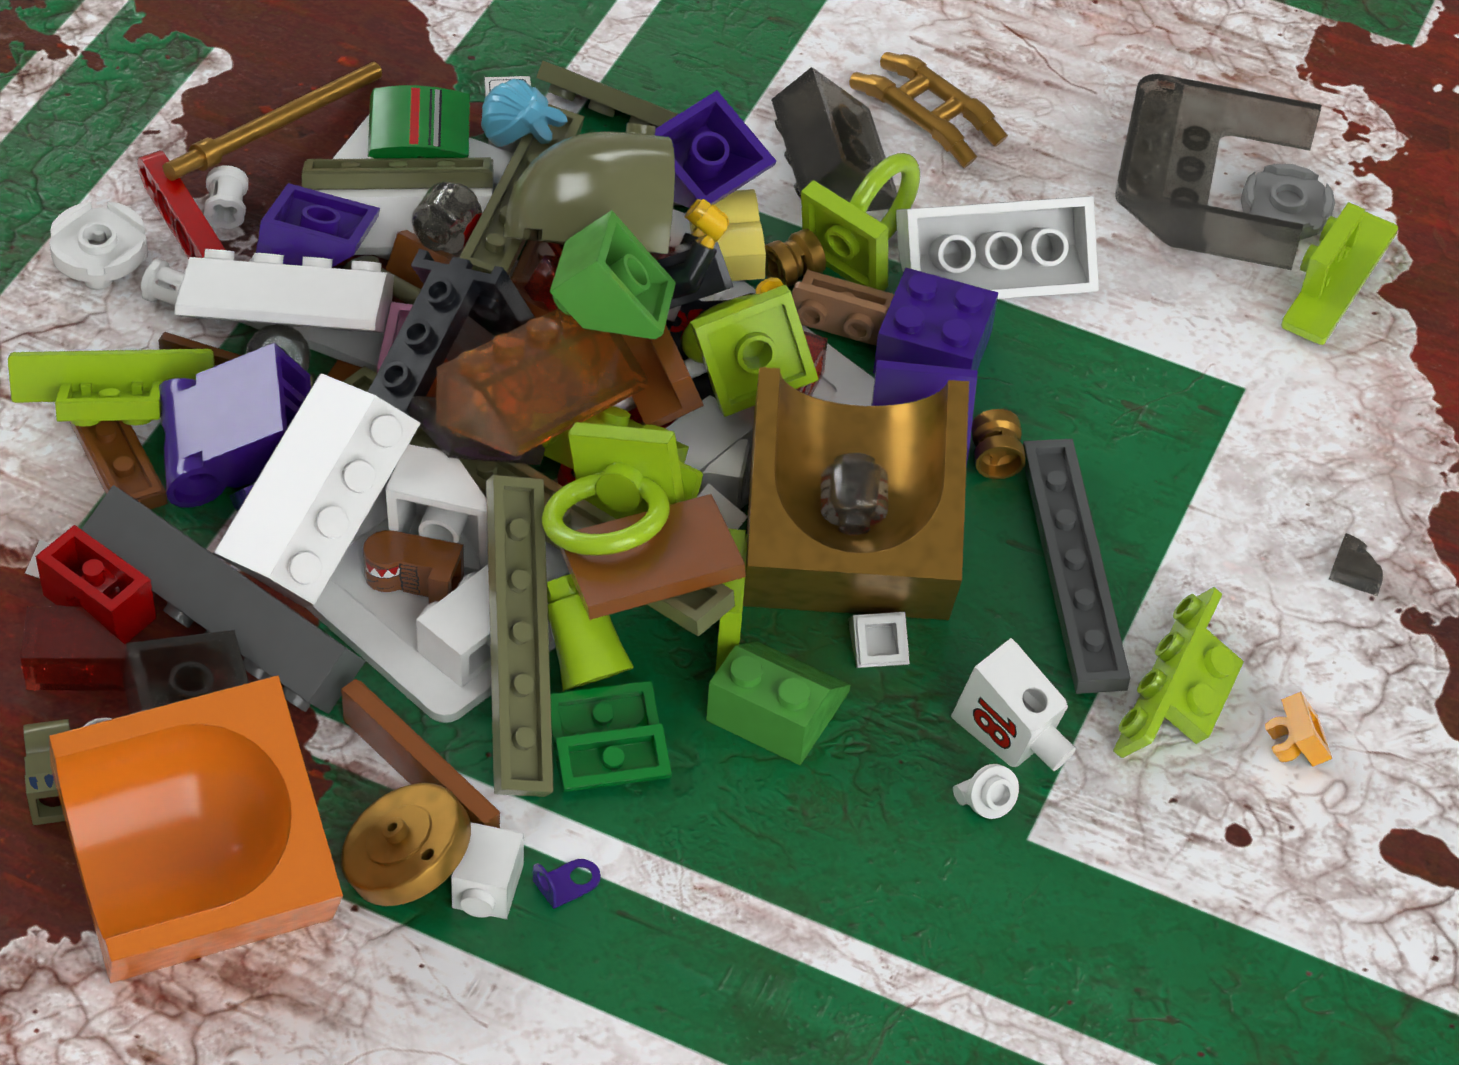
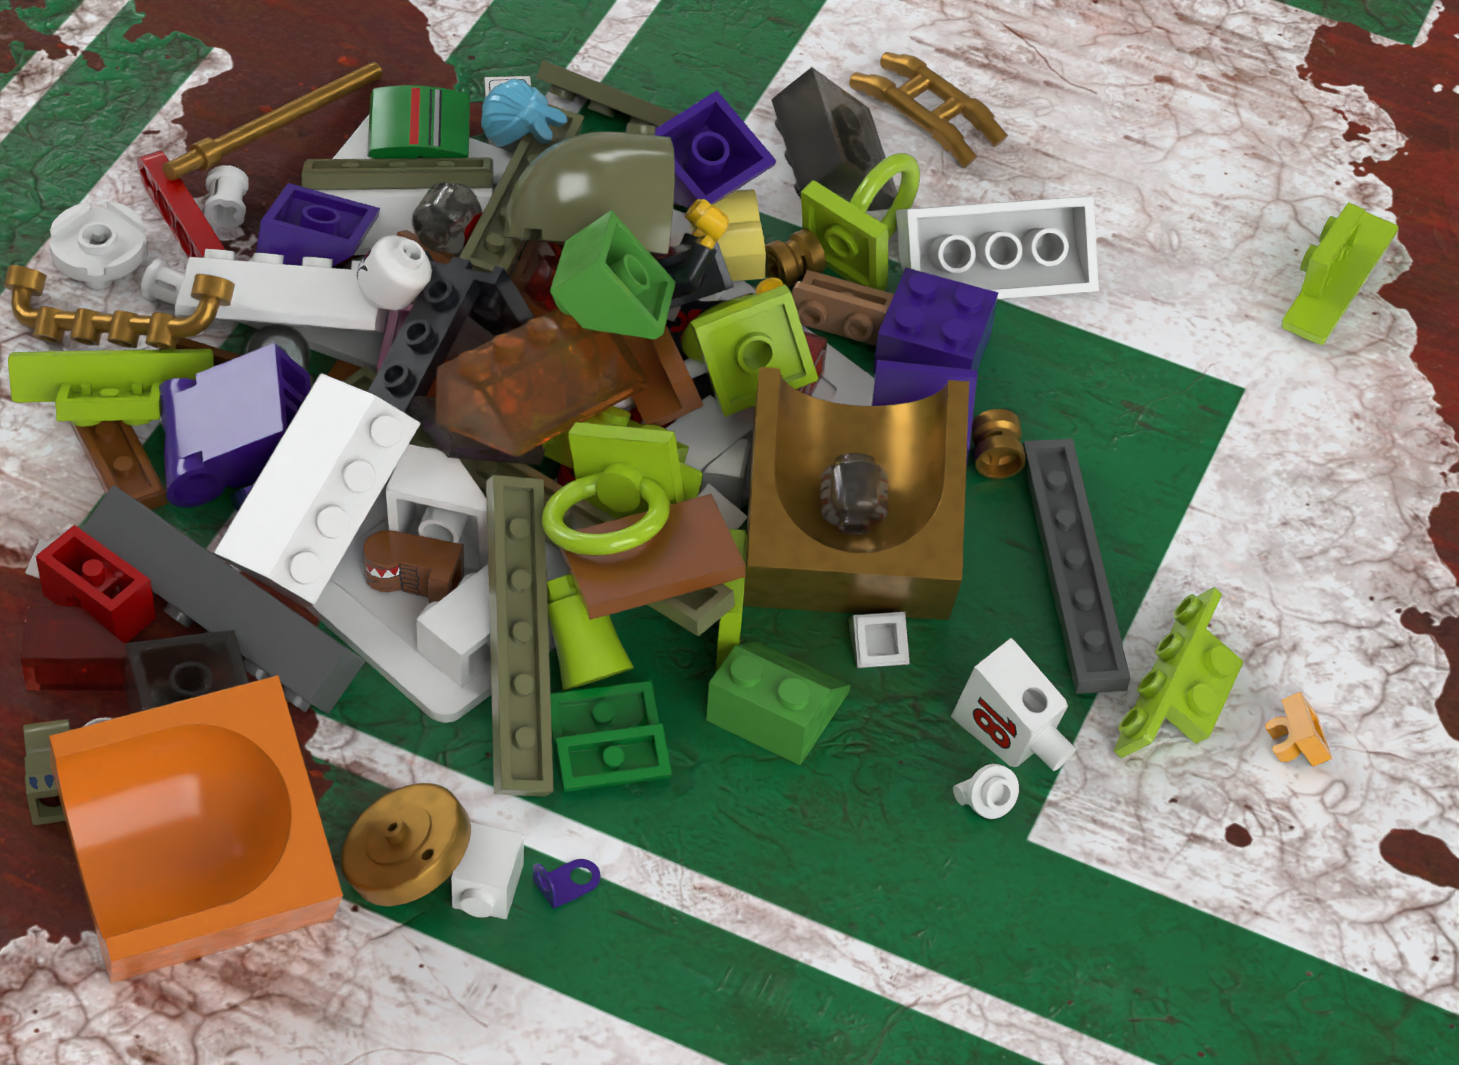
dark orange tile [341,679,500,828] -> none
clear smoke windscreen [1115,74,1322,270] -> none
light grey tile [1241,164,1335,239] -> none
clear smoke tile [1329,533,1383,597] -> none
none -> pearl gold bar [3,265,235,350]
none -> white head [356,235,432,311]

